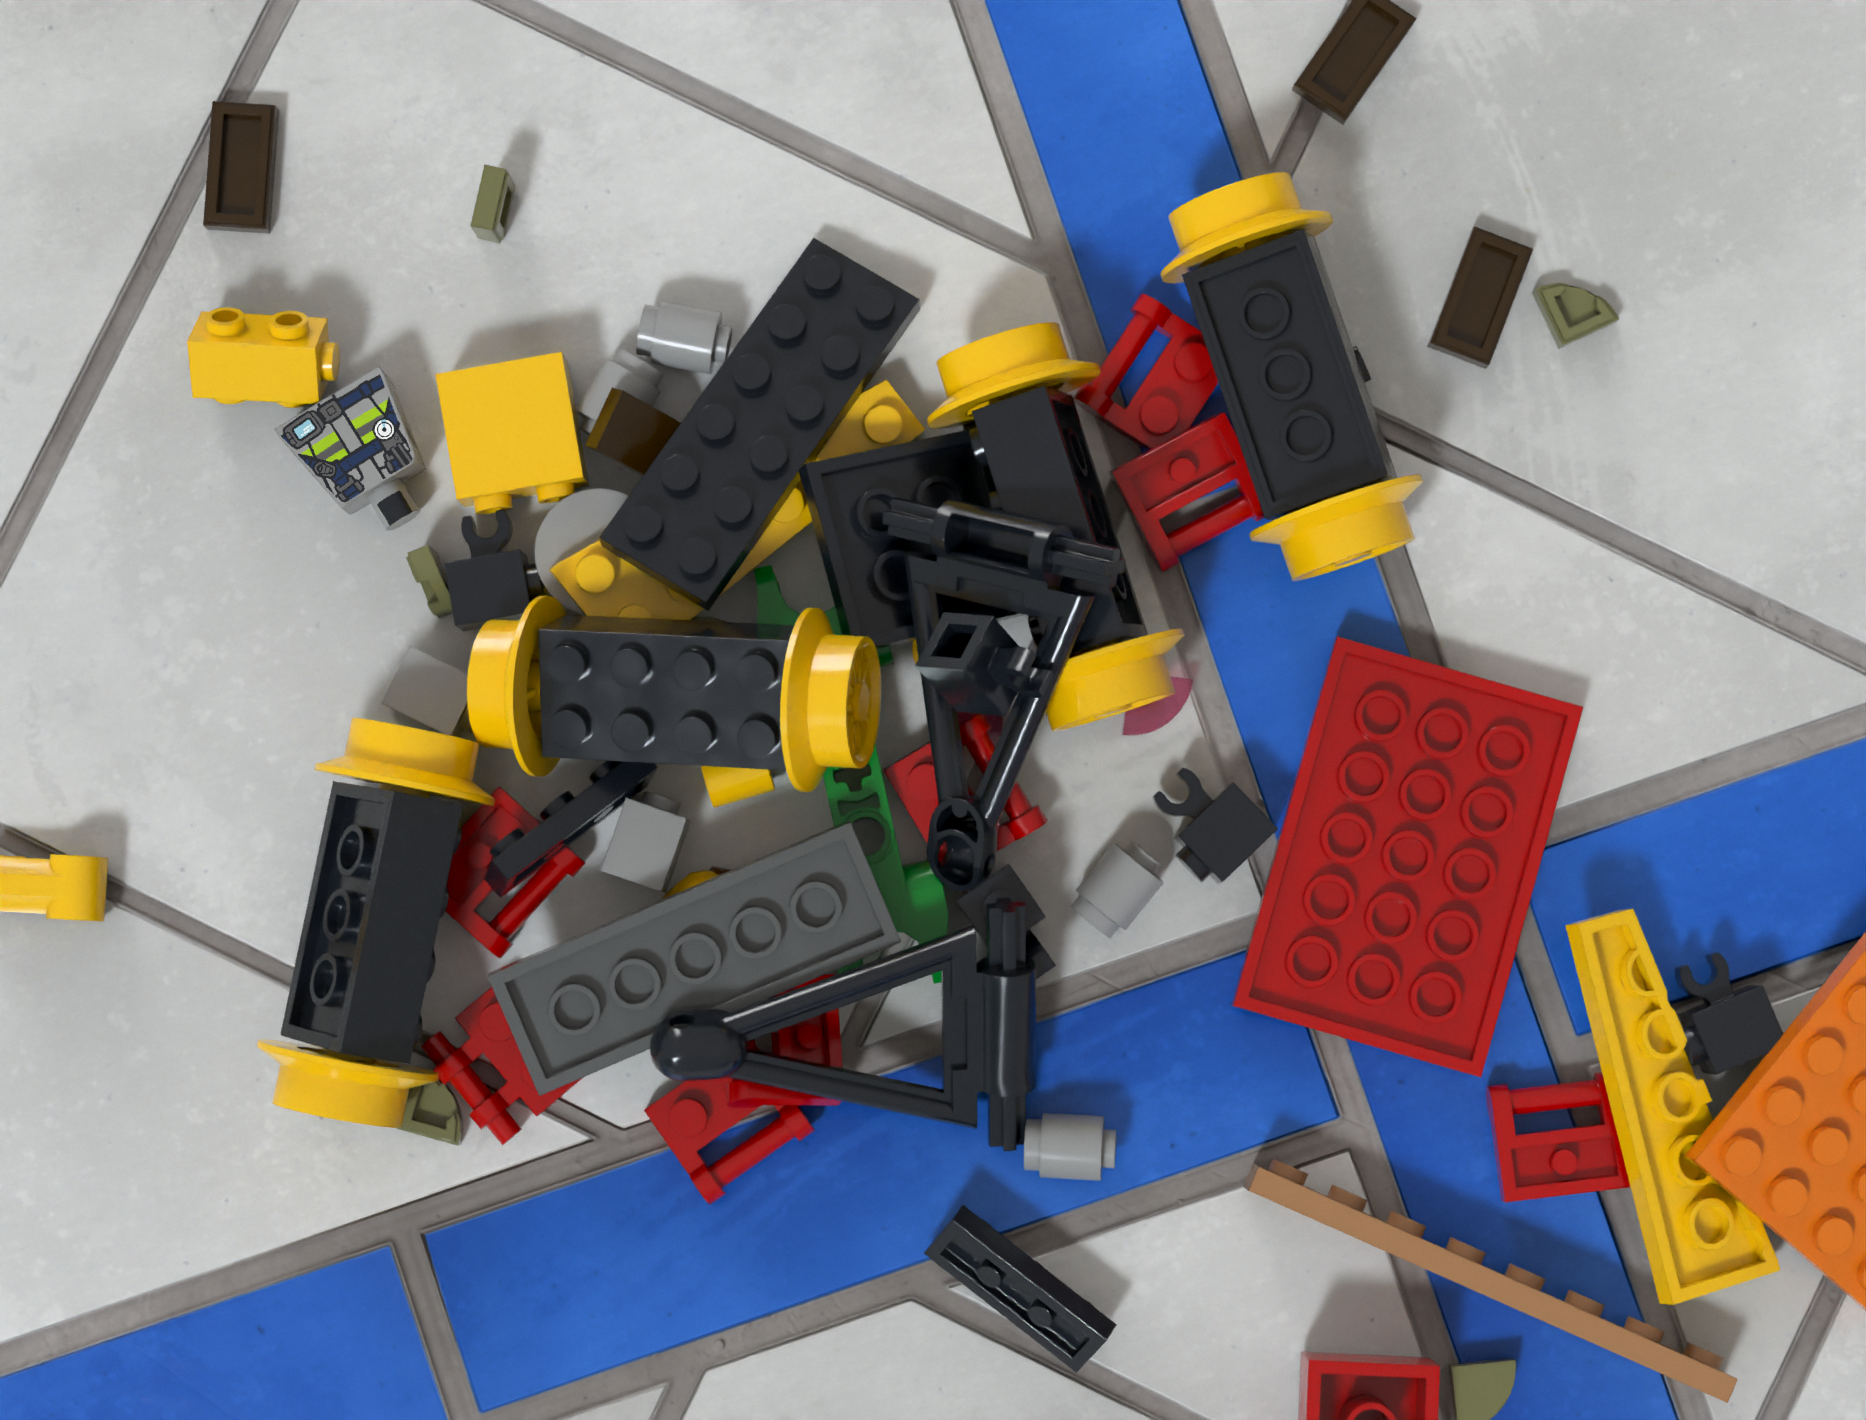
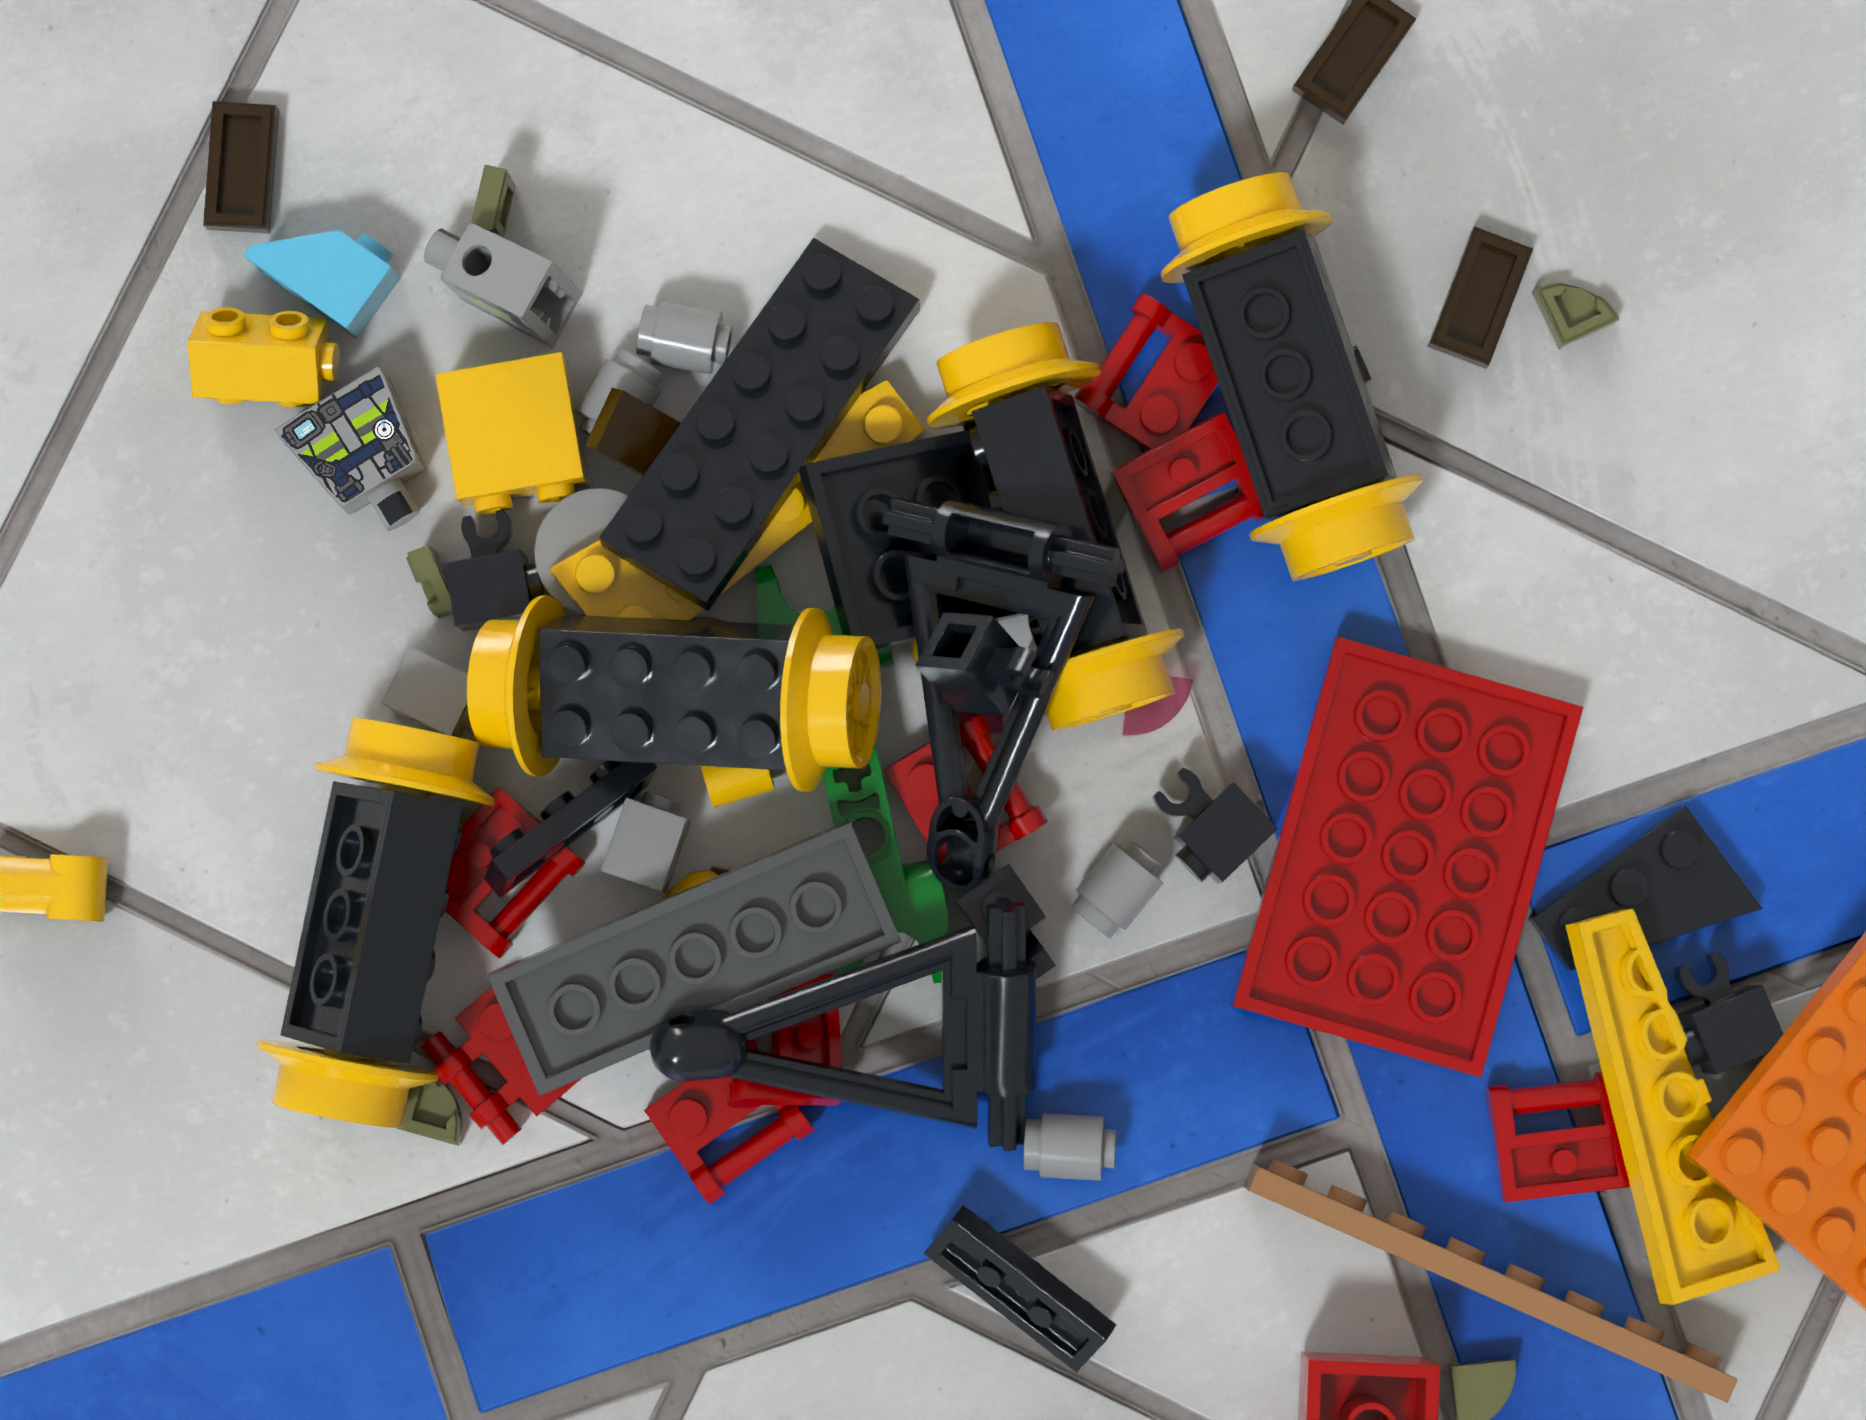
none -> medium azure slope [243,230,401,339]
none -> light grey torso [424,224,583,348]
none -> black wing [1528,806,1763,971]

